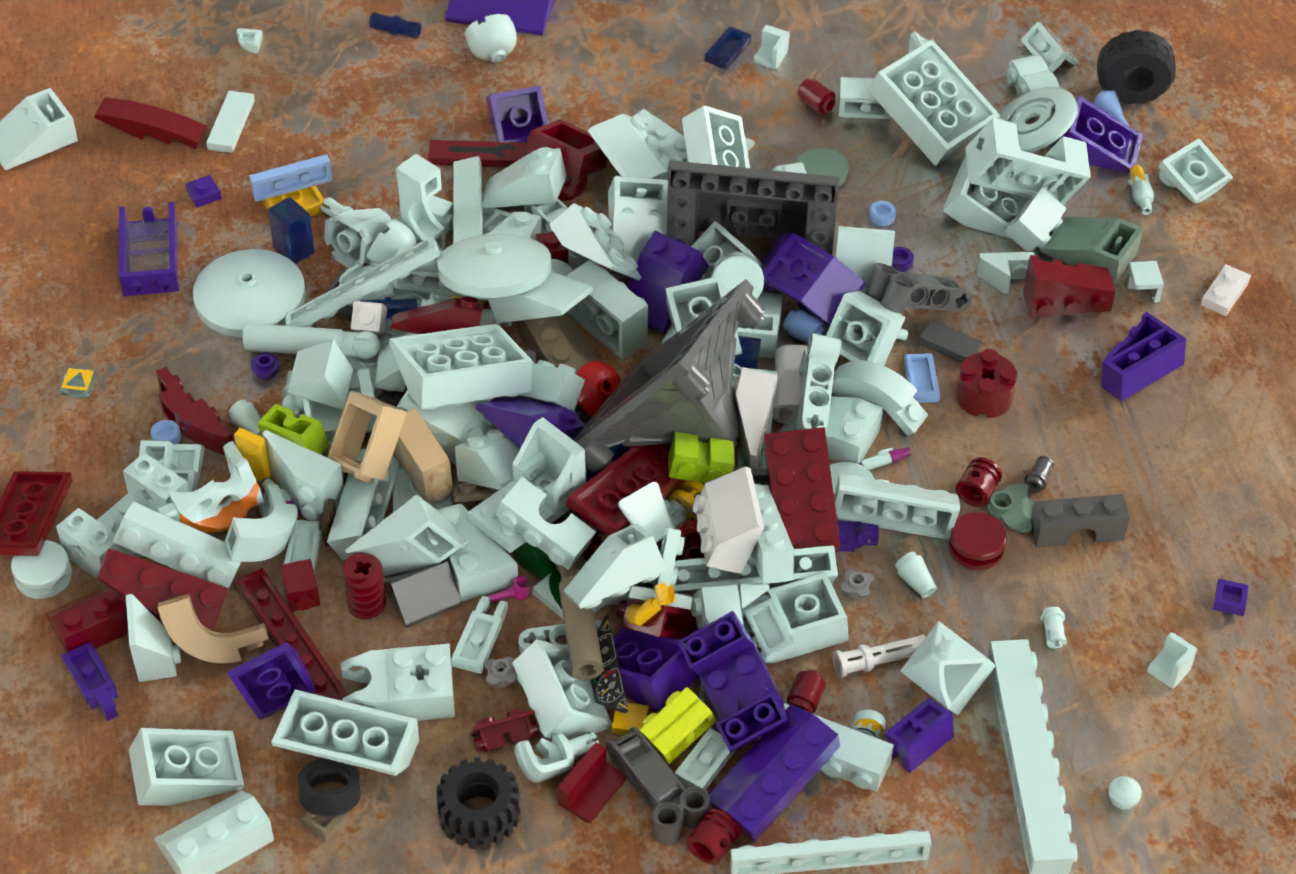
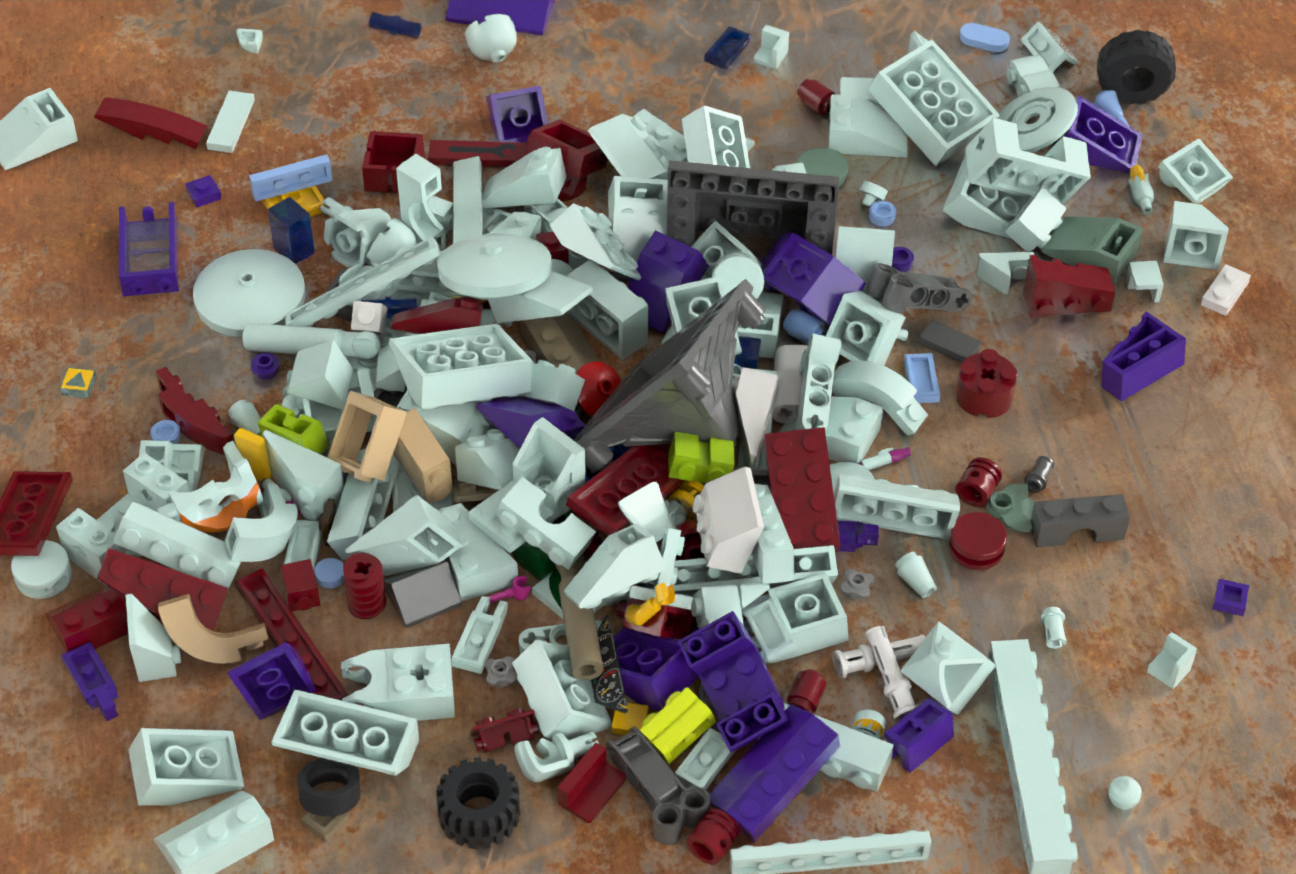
none -> light blue tile [314,558,345,589]
none -> dark red piece [362,131,425,193]
none -> light aqua slope [828,95,907,157]
none -> light aqua tile [859,180,888,207]
none -> white pin [865,626,918,722]
none -> light blue tile [960,23,1010,53]
none -> light aqua slope [1163,201,1229,270]

